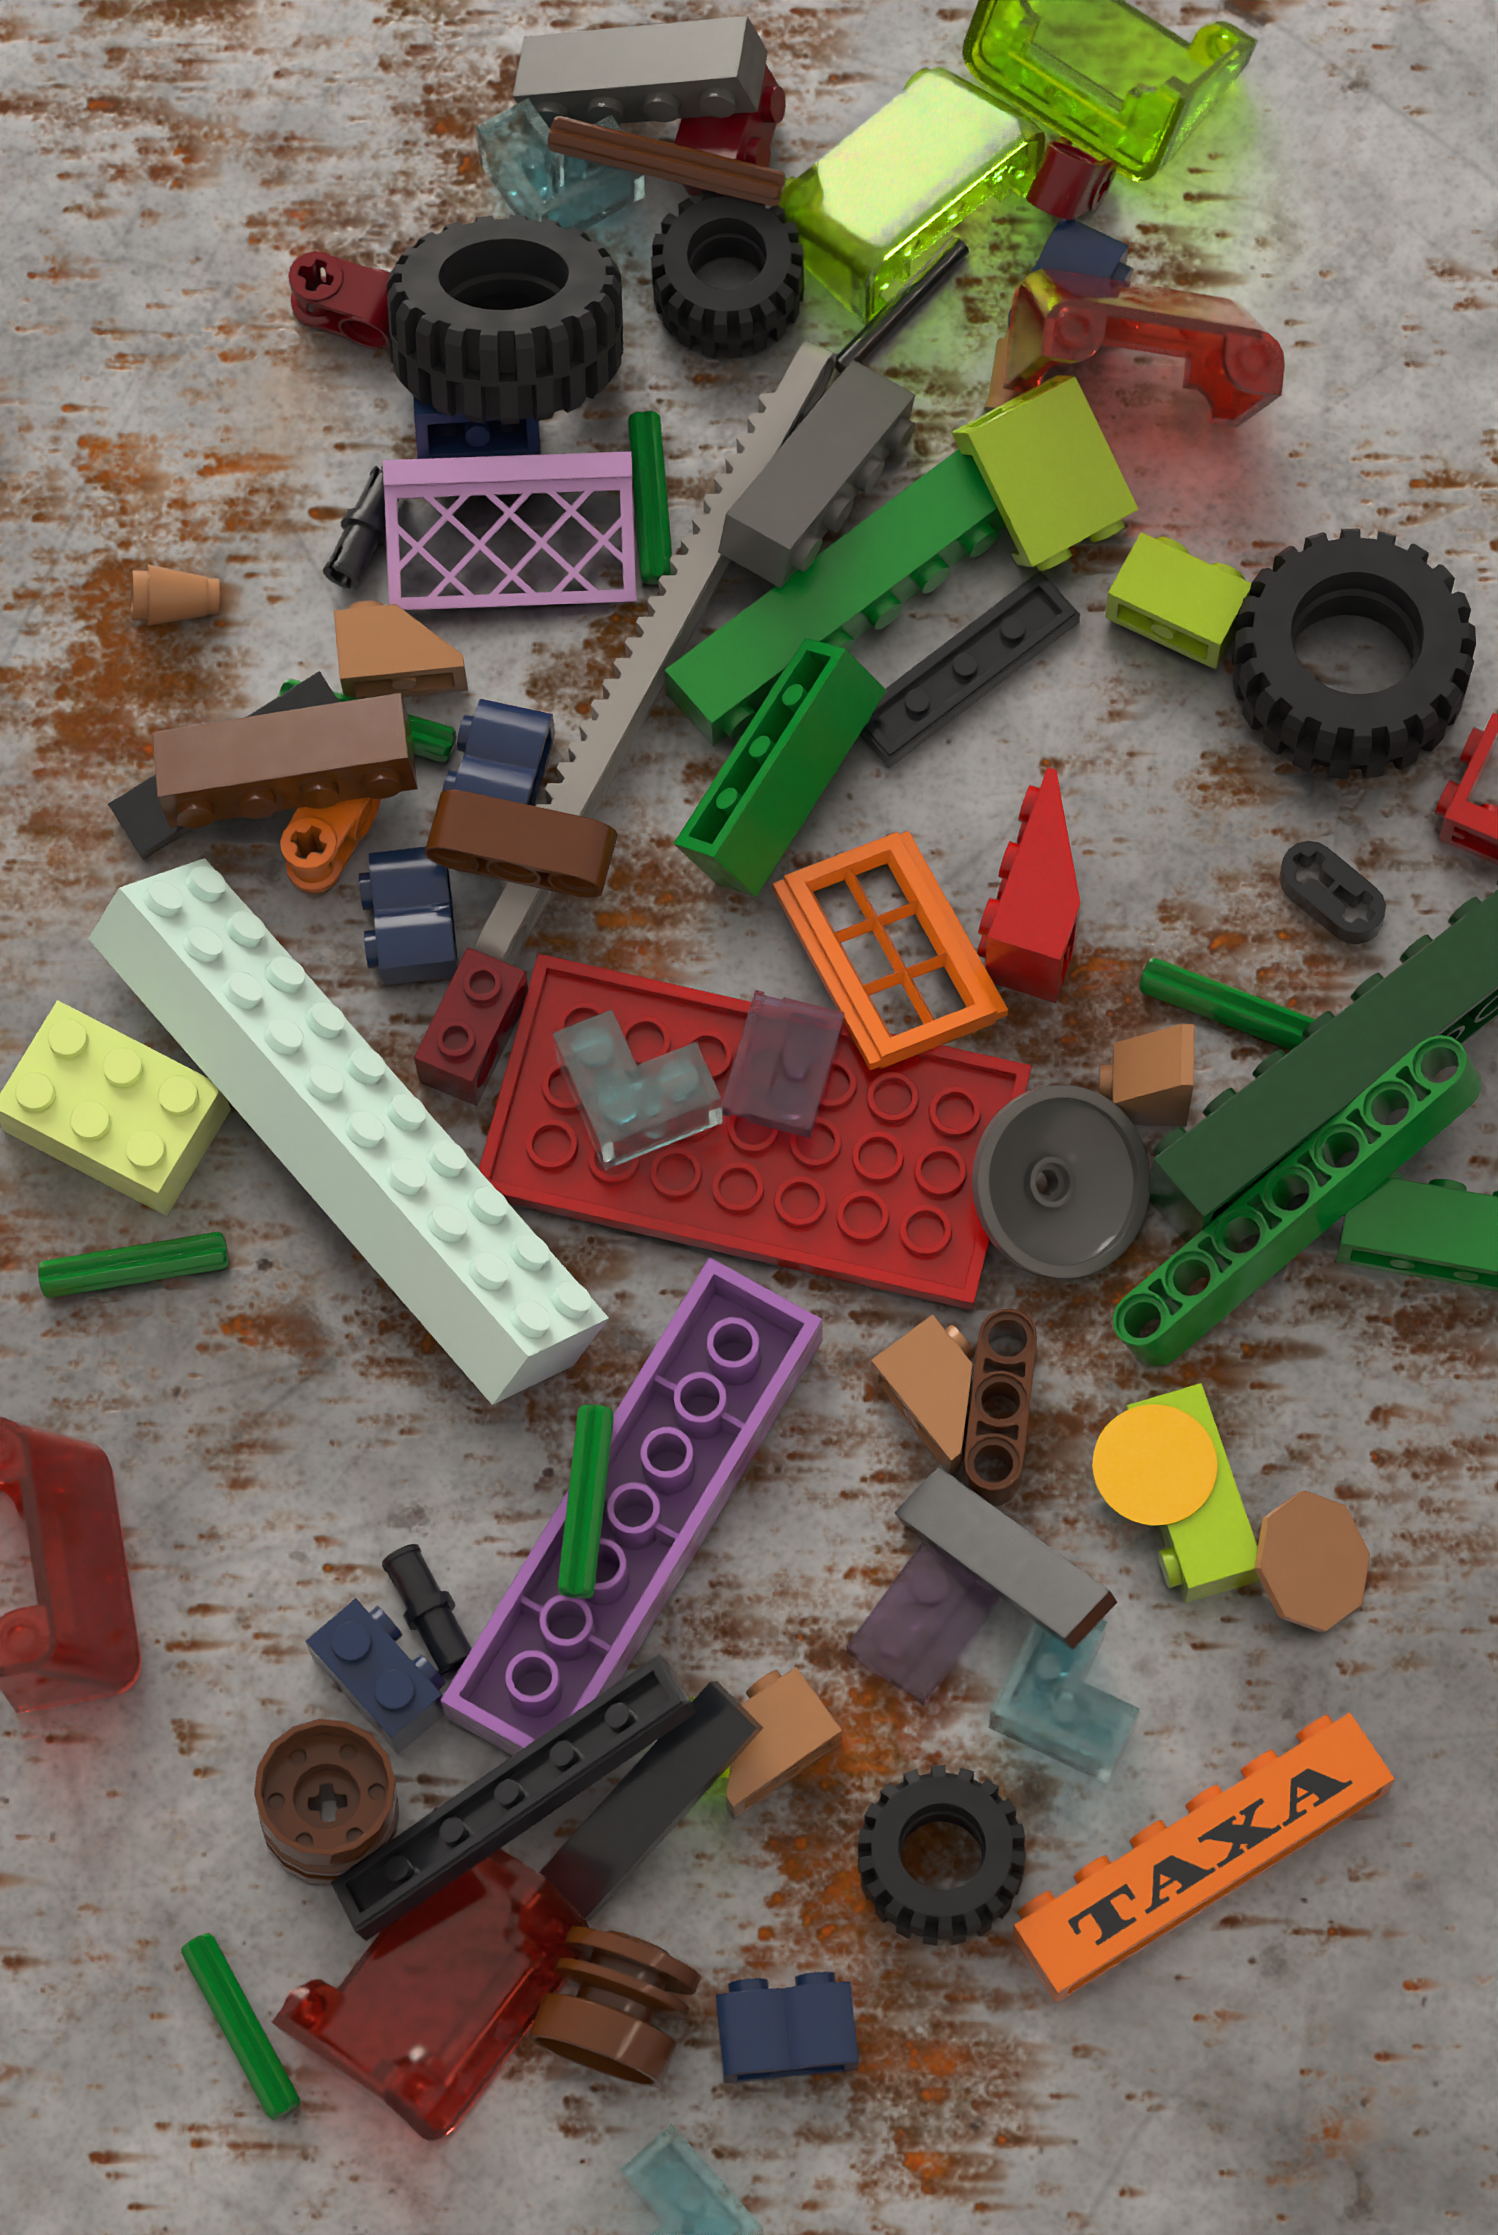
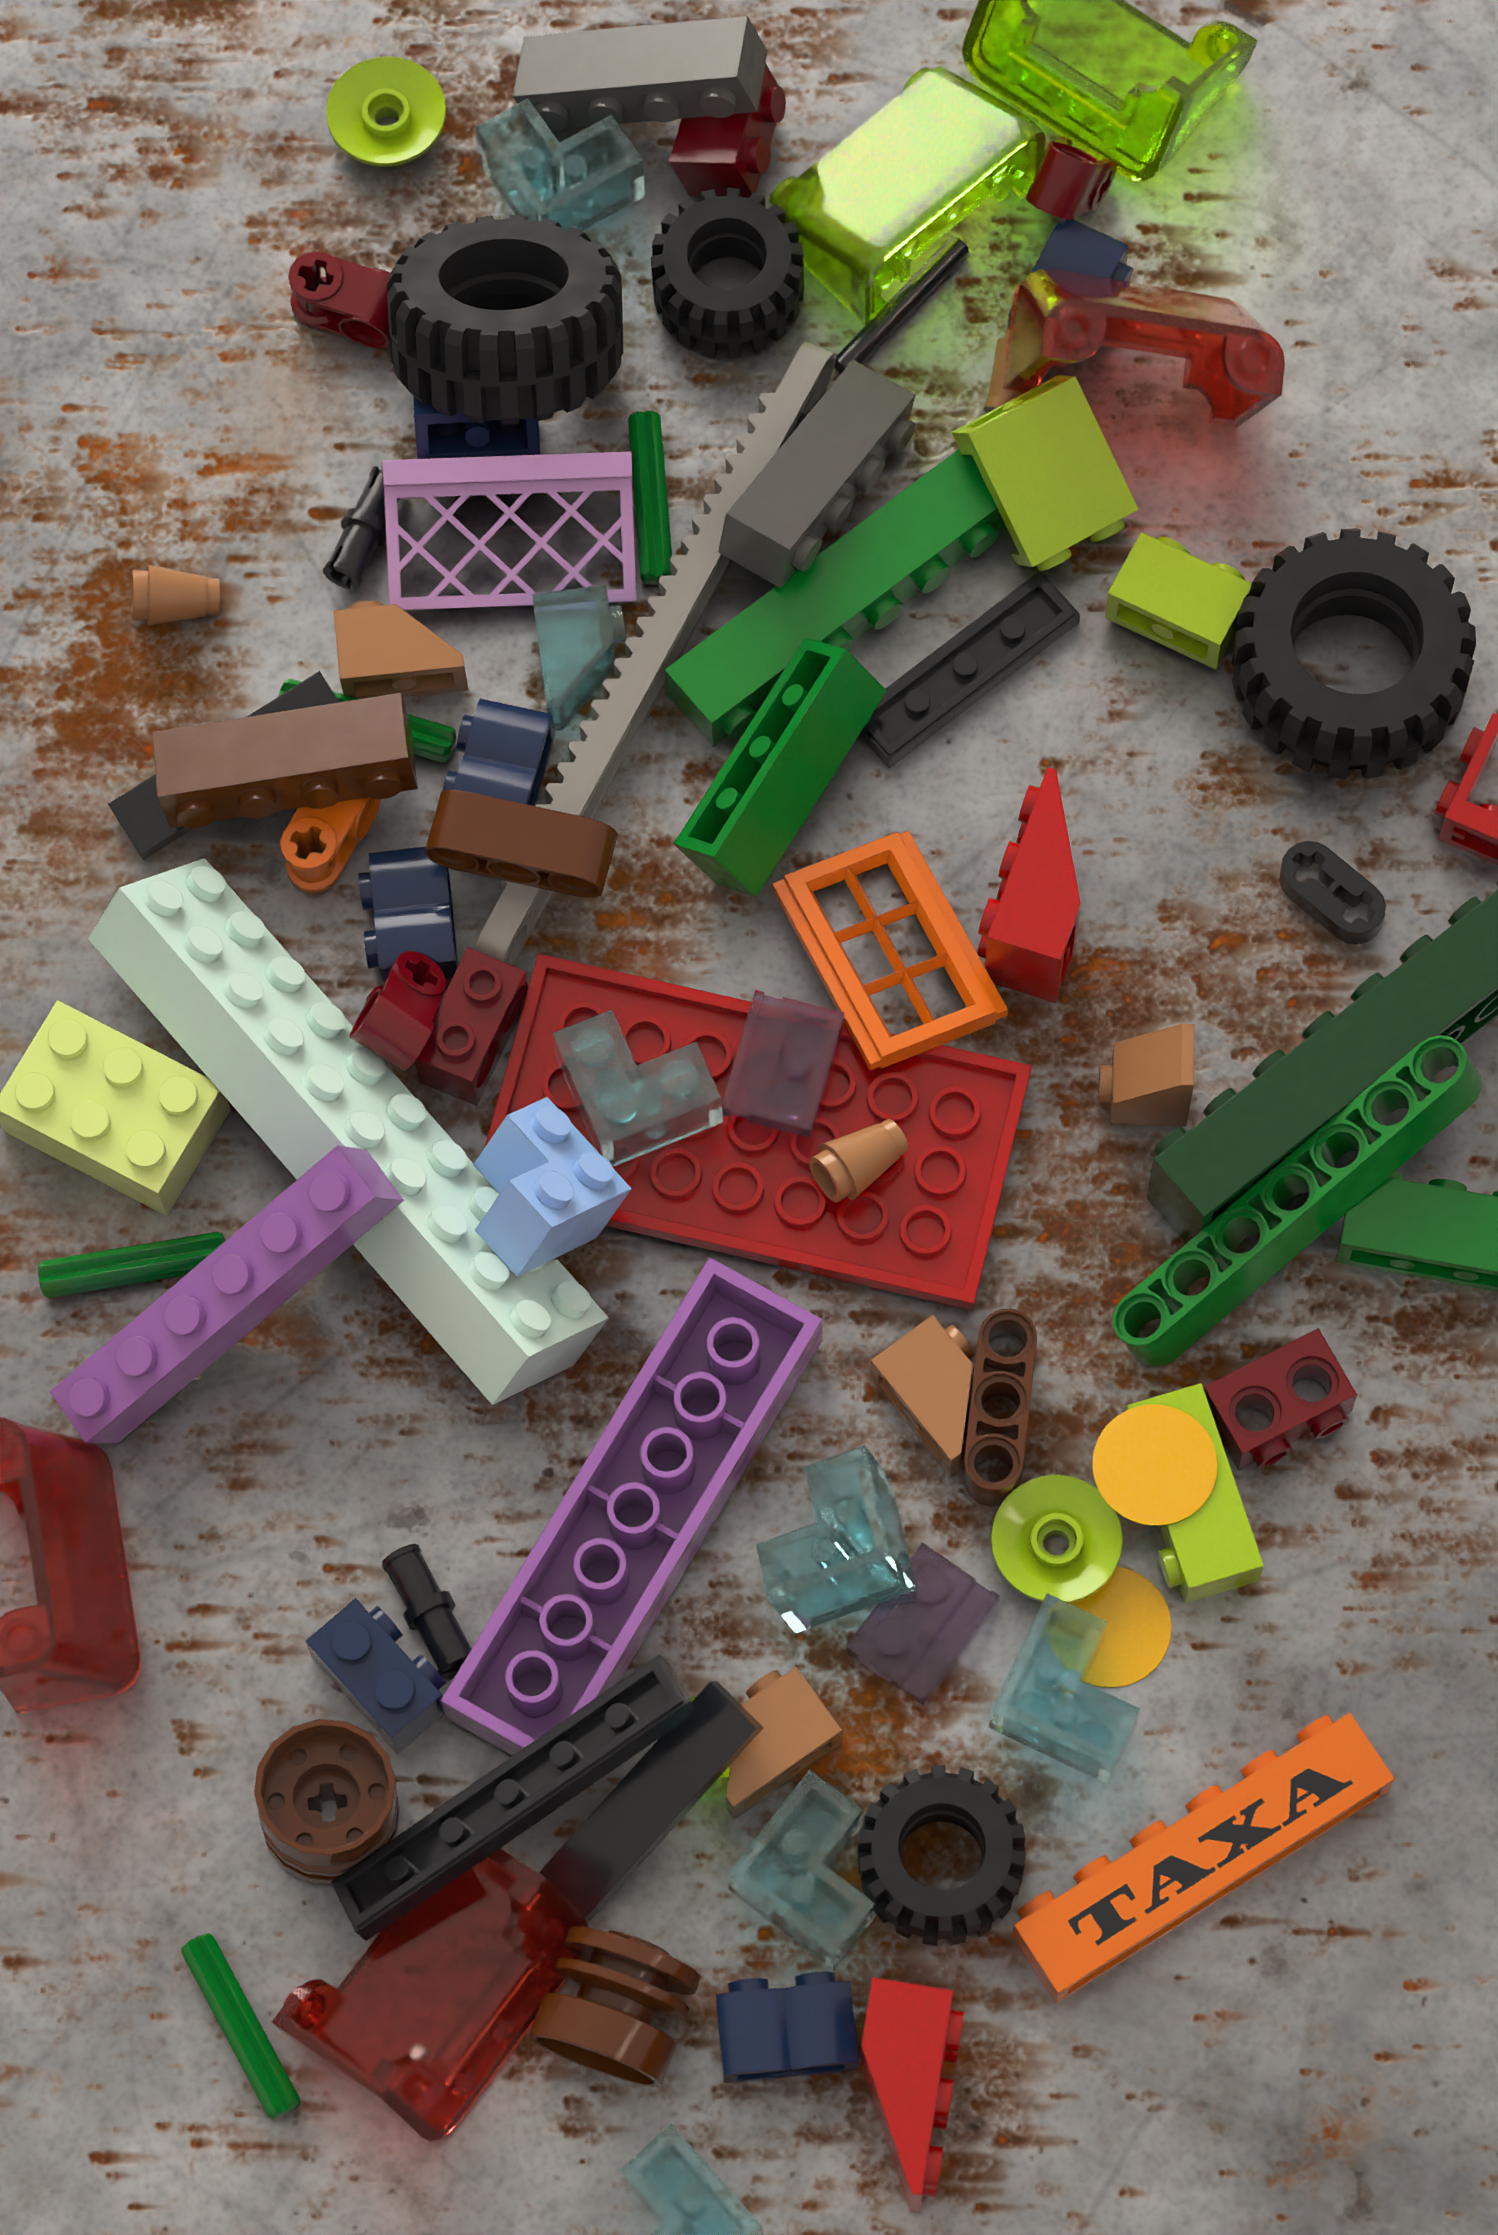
reddish brown axle [548,116,786,207] -> none
green axle [558,1404,614,1599] -> none
tile [894,1466,1118,1651] -> none
dark grey dish [972,1085,1150,1279] -> none
green axle [1139,958,1315,1050] -> none
medium nougat piece [1254,1490,1370,1632] -> none
none -> medium lavender brick [50,1145,404,1443]
none -> lime dish [326,56,446,167]
none -> dark red piece [349,951,446,1071]
none -> light blue brick [473,1097,632,1277]
none -> clear light blue slope [532,585,626,731]
none -> clear light blue brick [727,1769,875,1970]
none -> clear light blue brick [756,1445,917,1633]
none -> medium nougat cone [809,1119,909,1202]
none -> red slope [861,1977,964,2213]
none -> lime dish [991,1475,1123,1604]
none -> yellow sticker [1047,1566,1172,1688]
none -> dark red brick [1204,1328,1357,1470]

